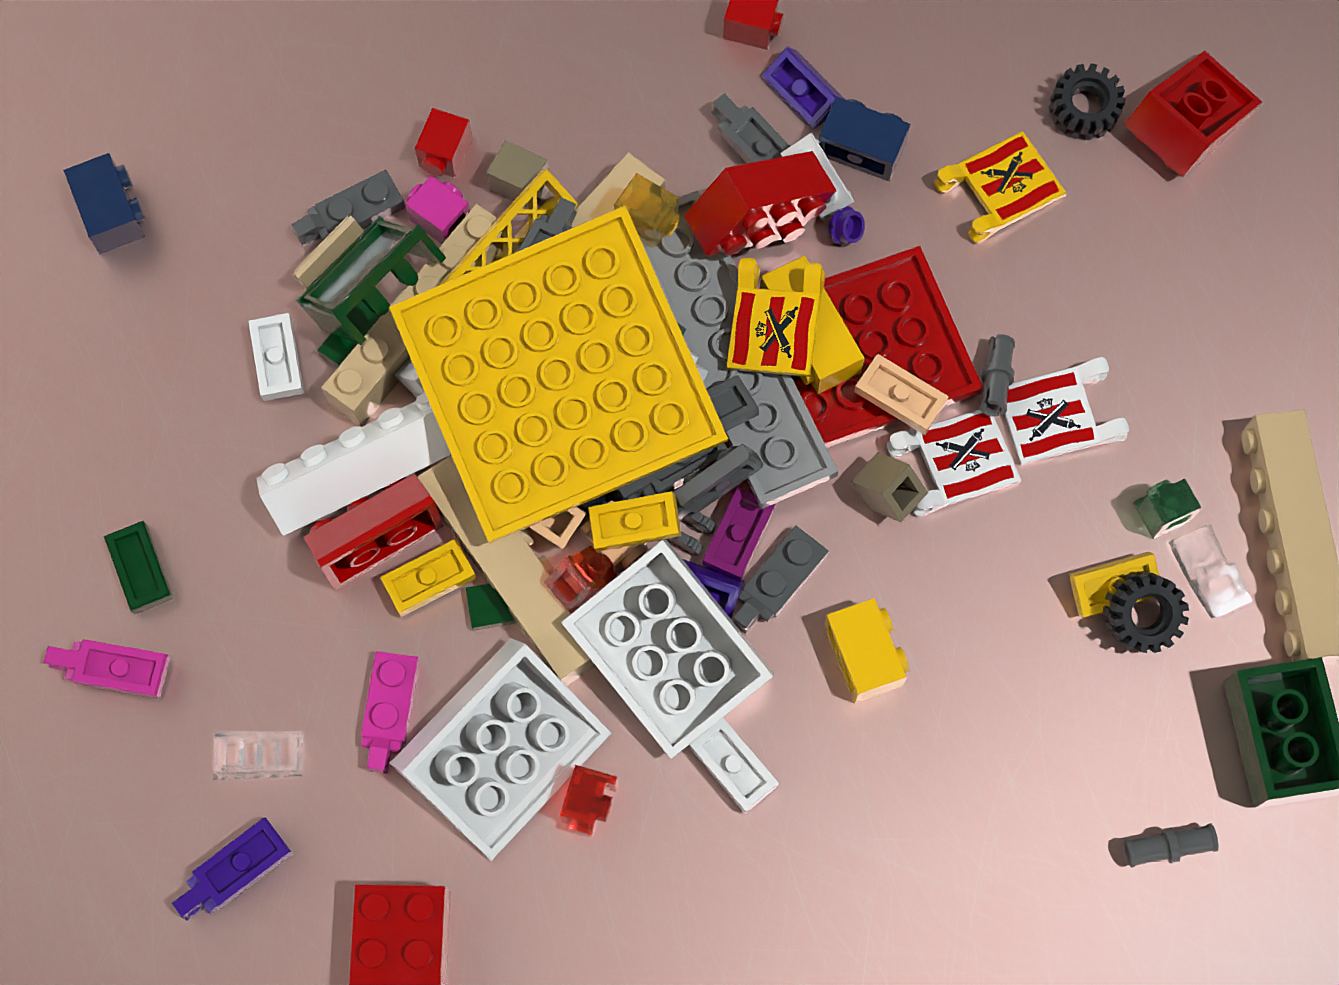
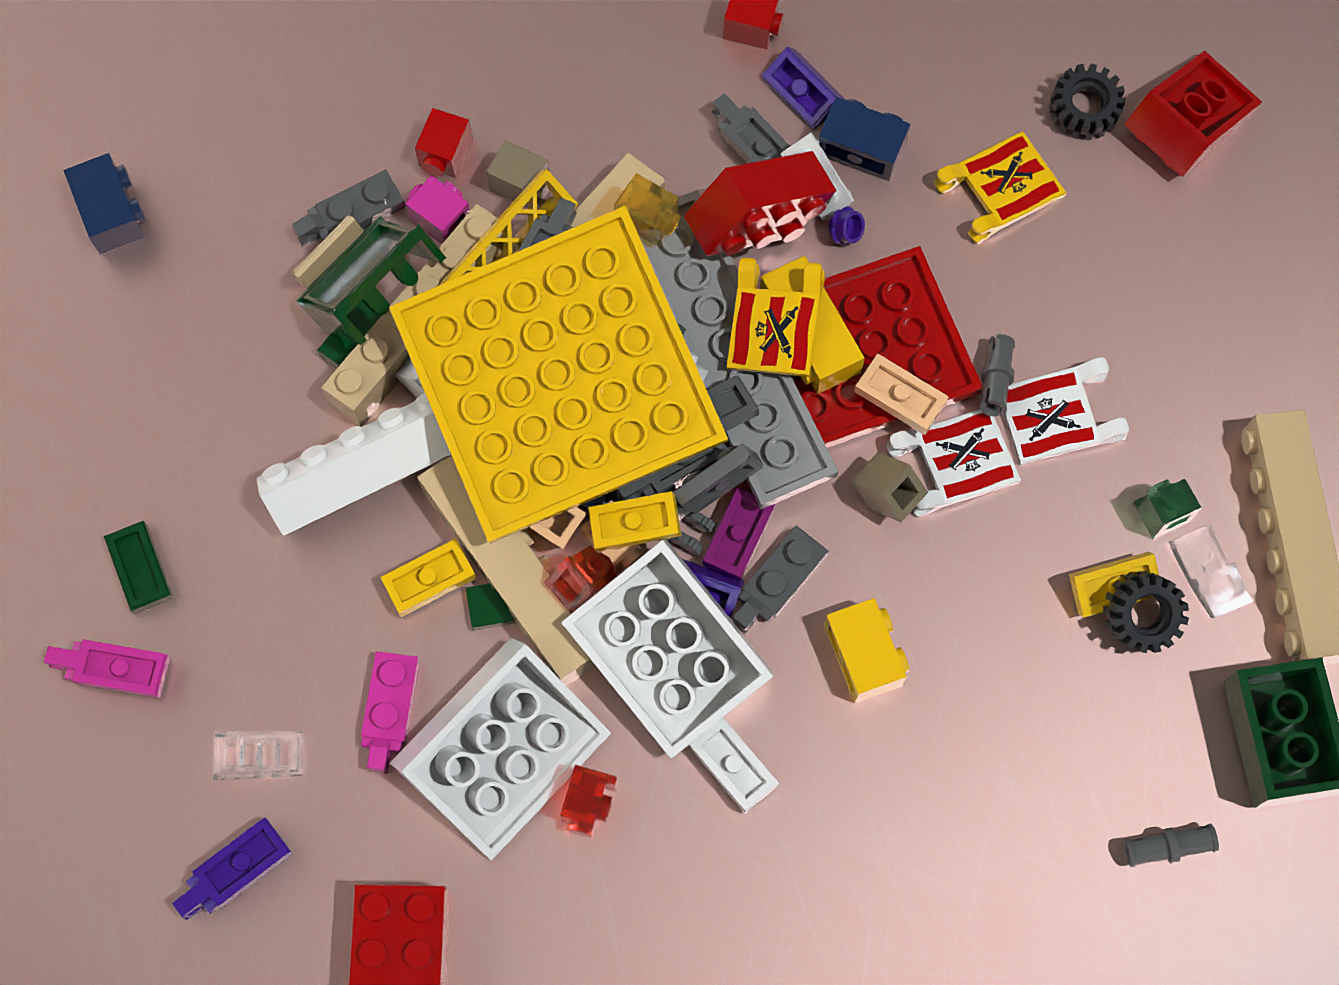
white plate [248,313,304,401] -> none
red slope [303,473,444,590] -> none

